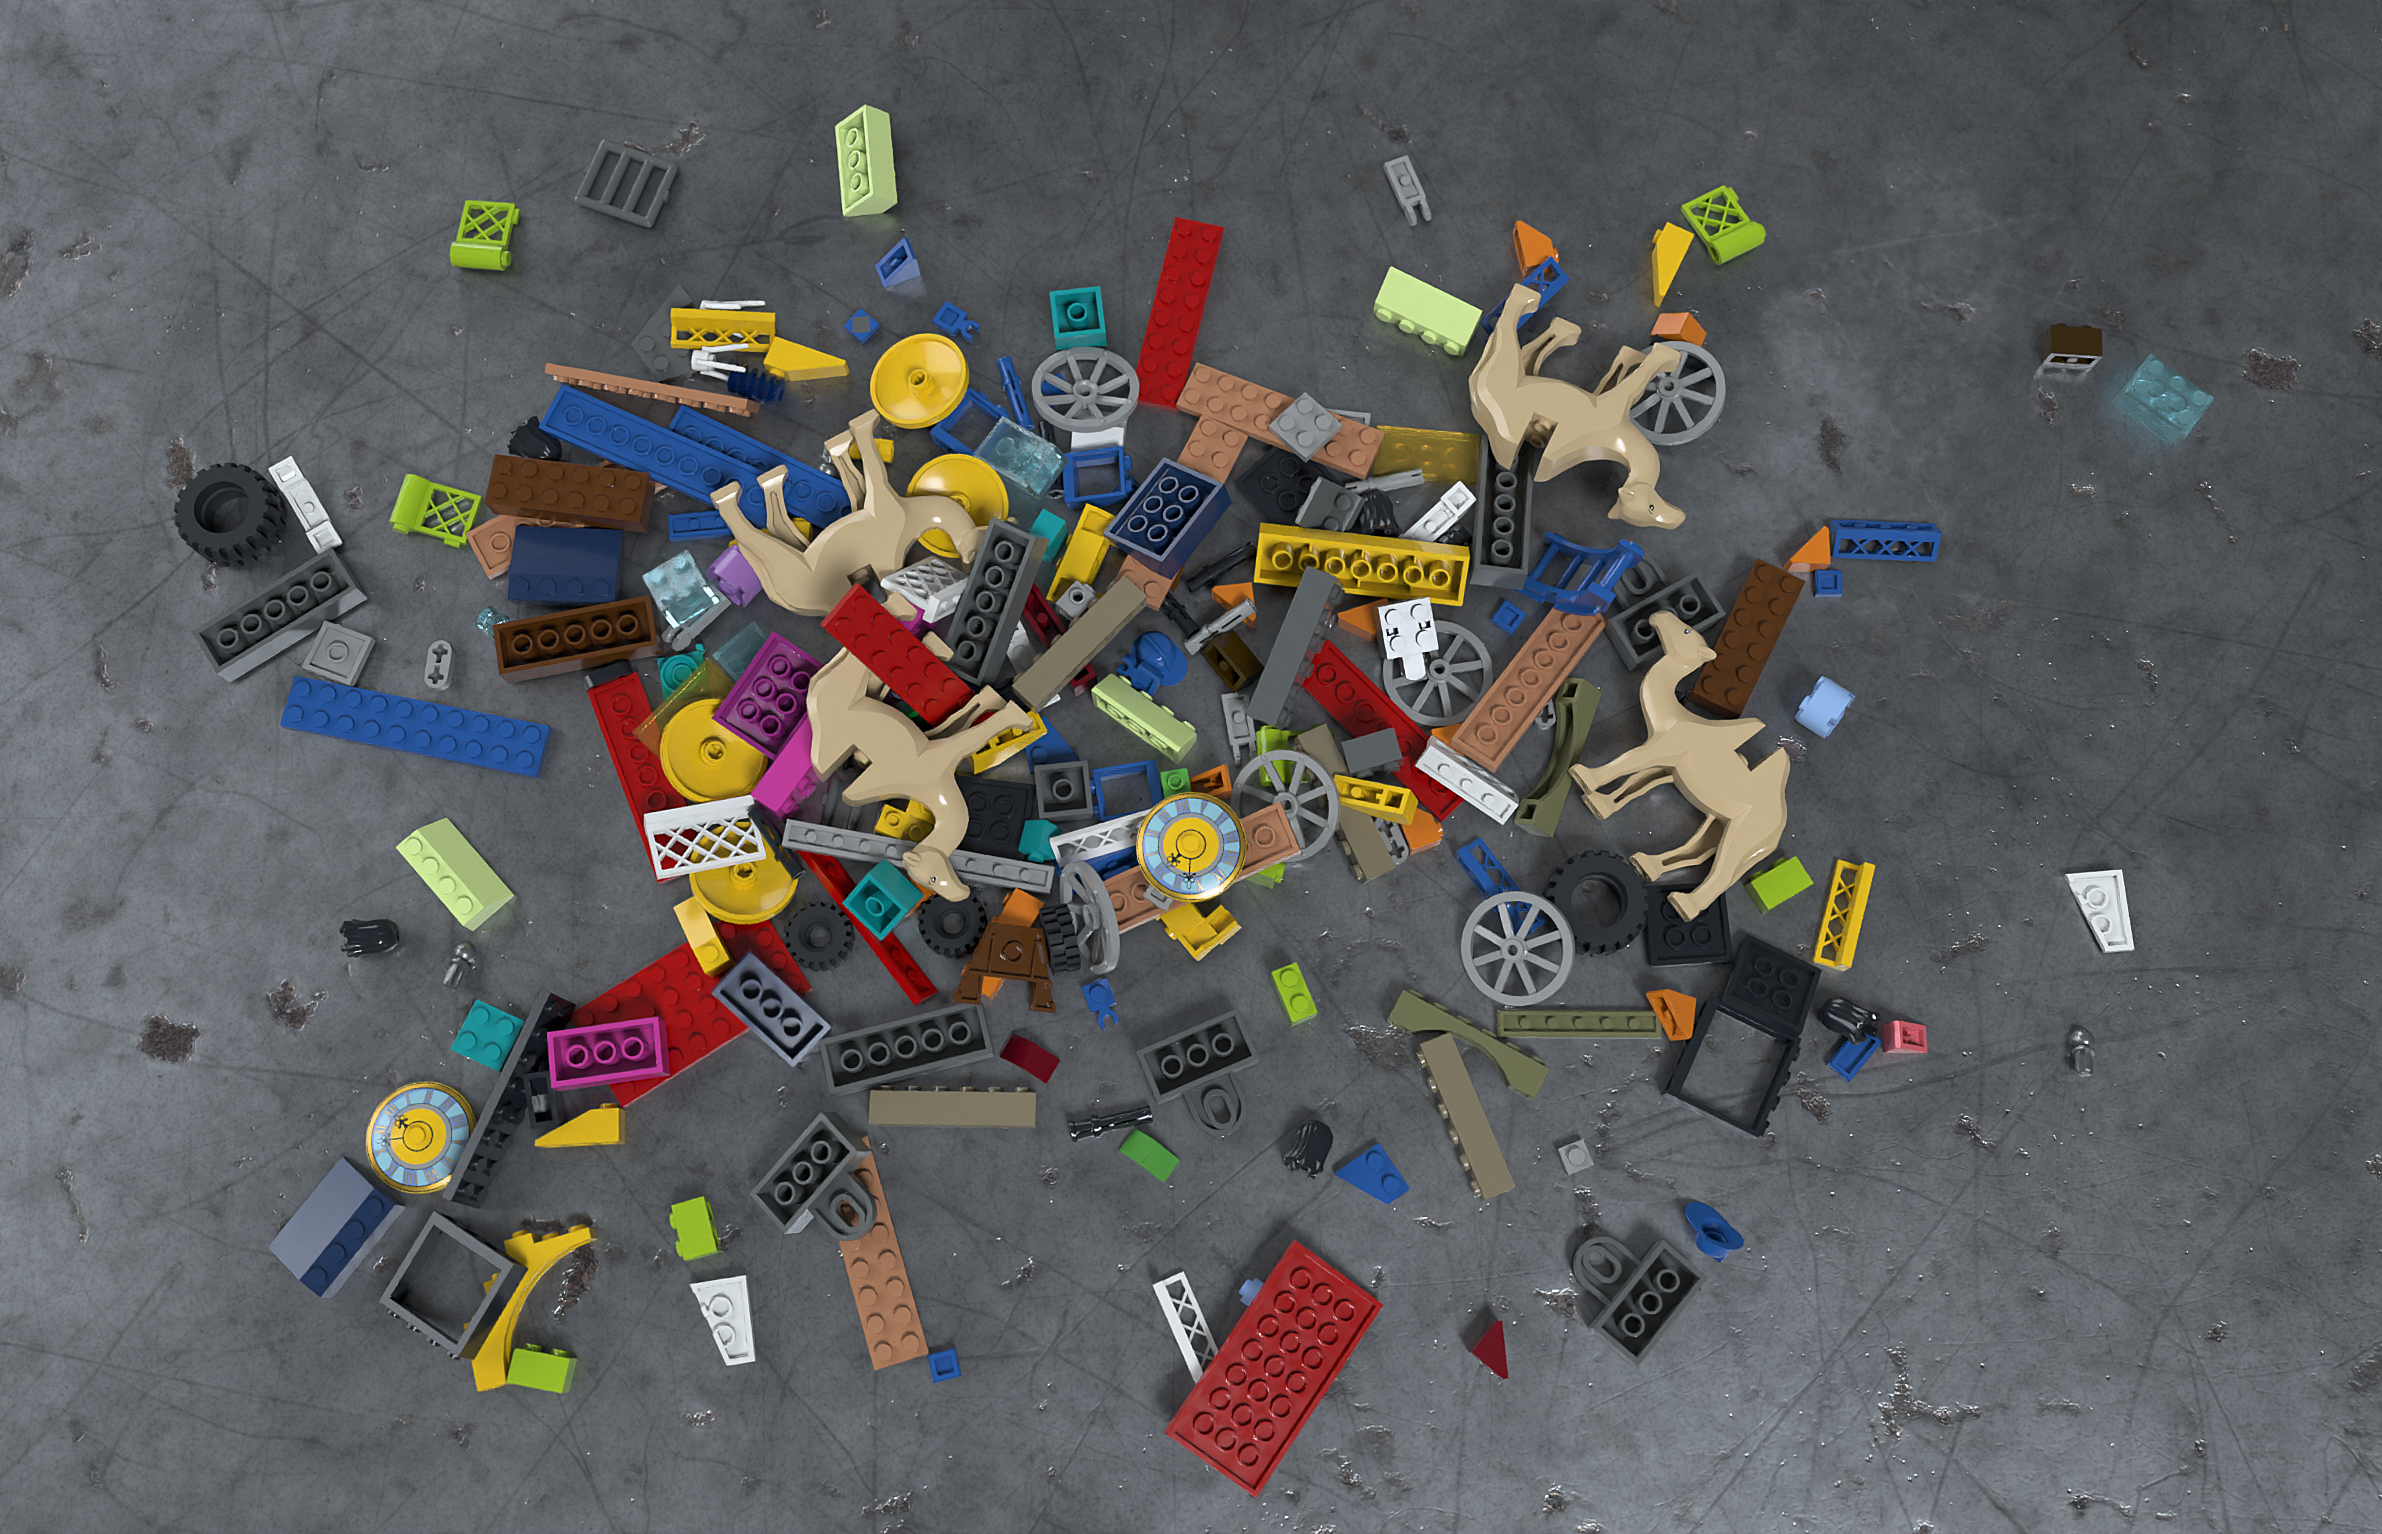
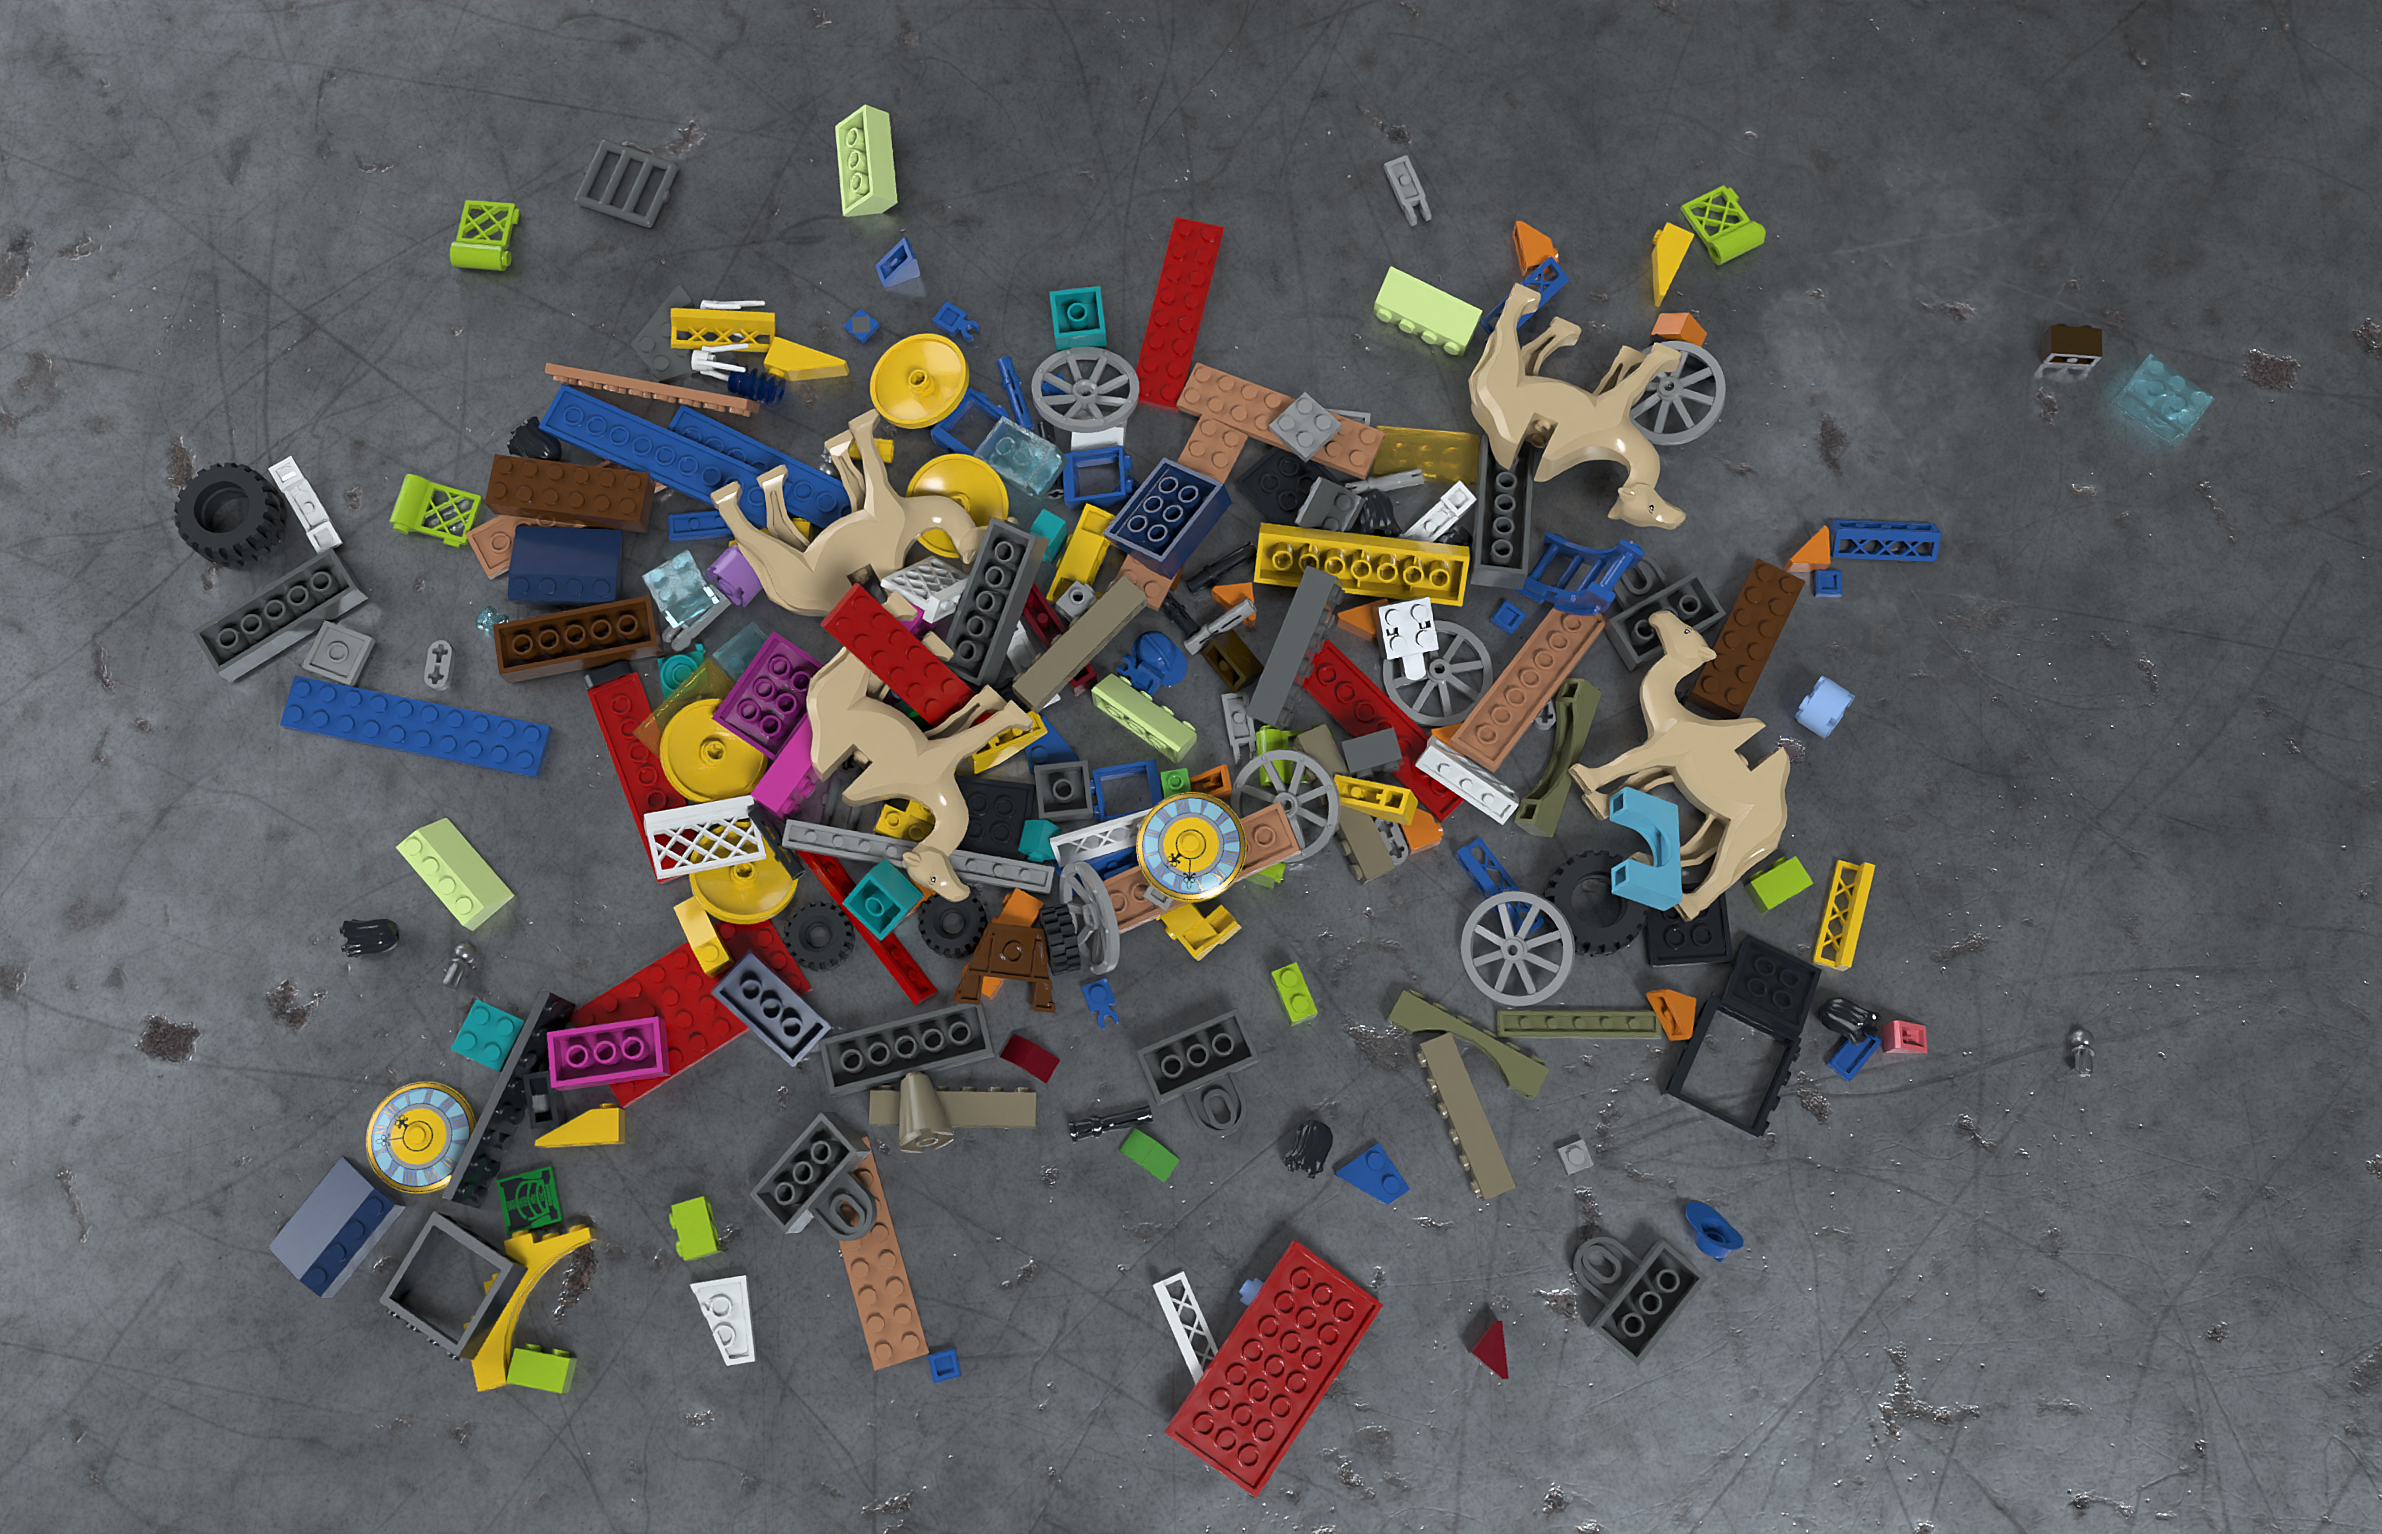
white wing [2064,870,2134,953] -> none
none -> tile [496,1166,564,1235]
none -> dark tan cone [898,1071,954,1153]
none -> medium azure arch [1609,786,1682,911]

